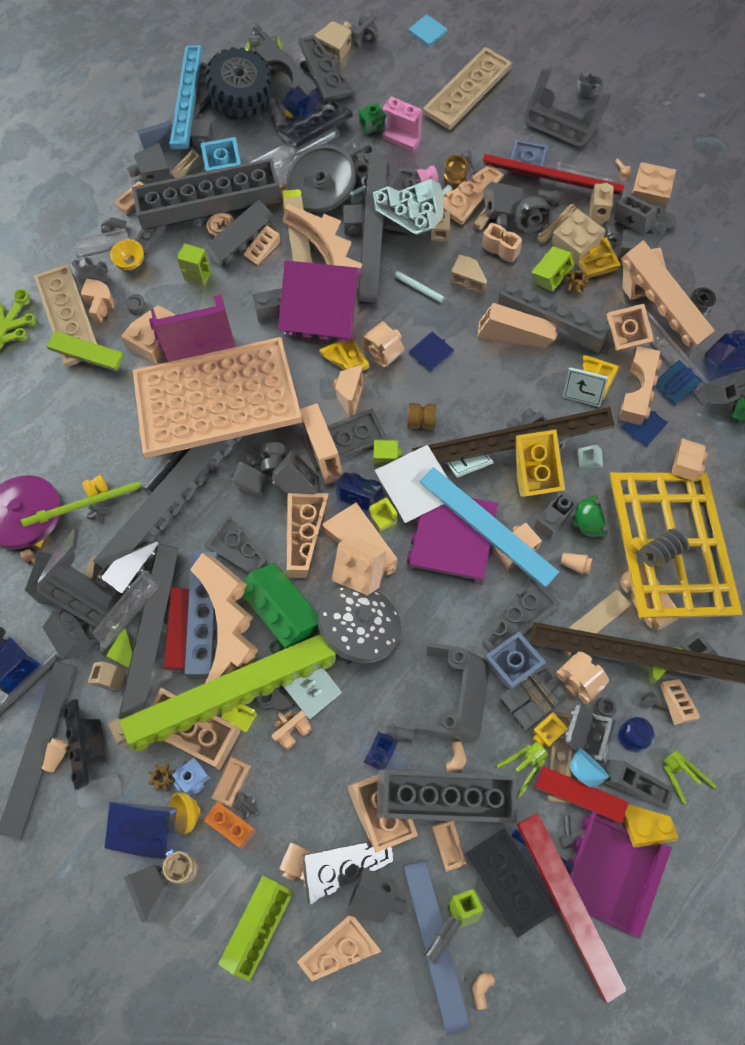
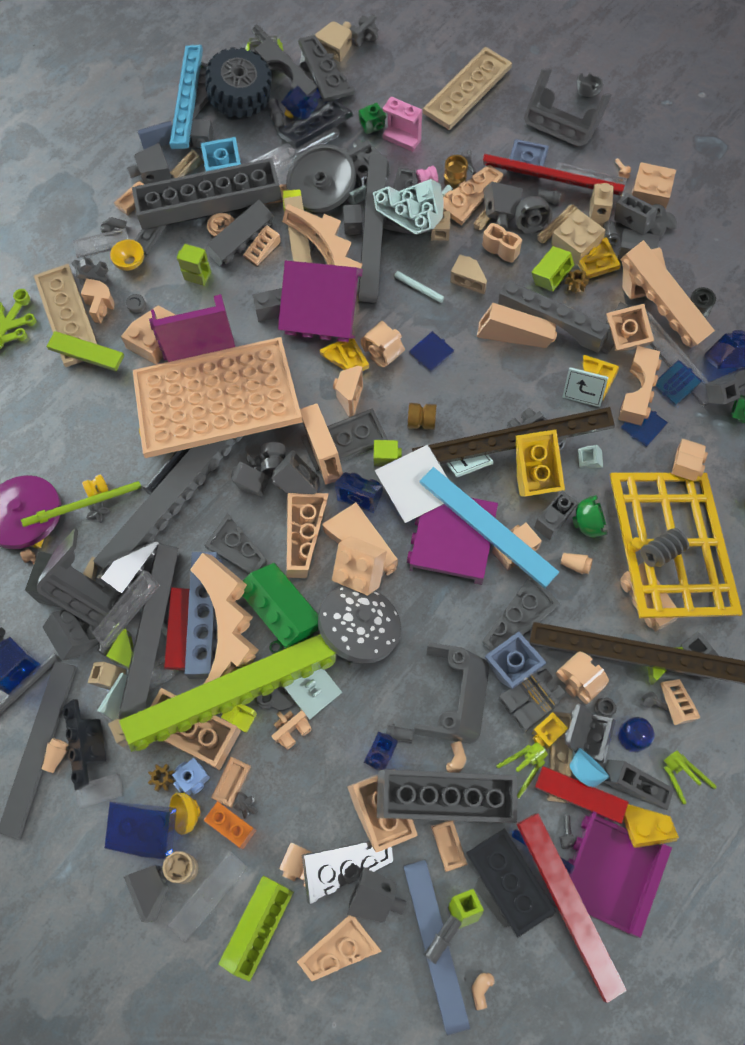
neon yellow panel [369,497,397,532] -> none
medium azure piece [408,15,448,46] -> none
tan tile [562,589,632,657] -> none
none -> light aqua tile [97,673,127,721]

